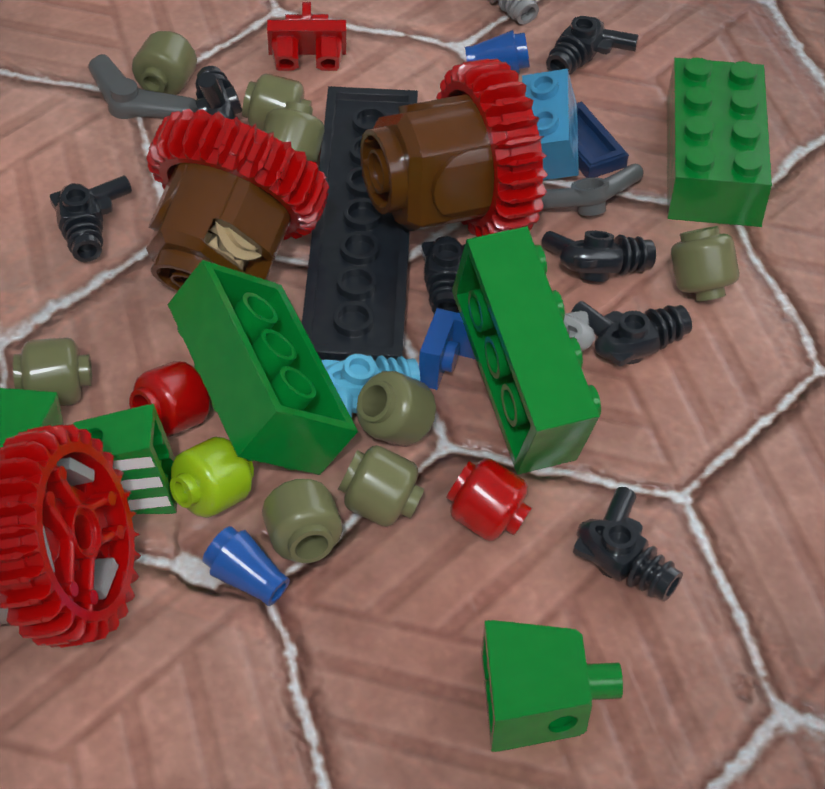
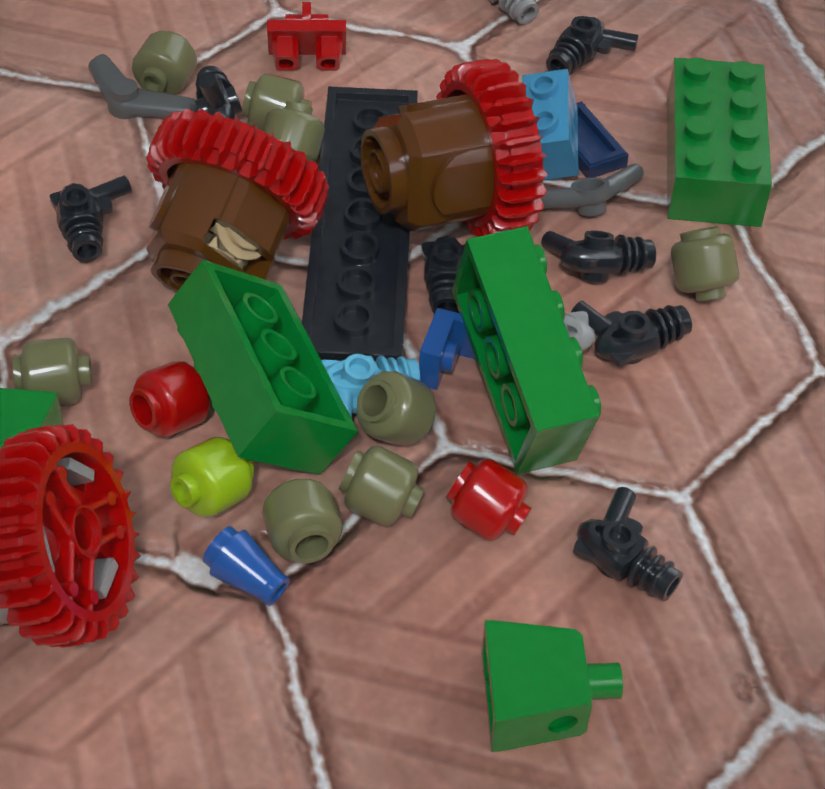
green torso [73,404,177,514] -> none
blue cone [465,30,530,74] -> none

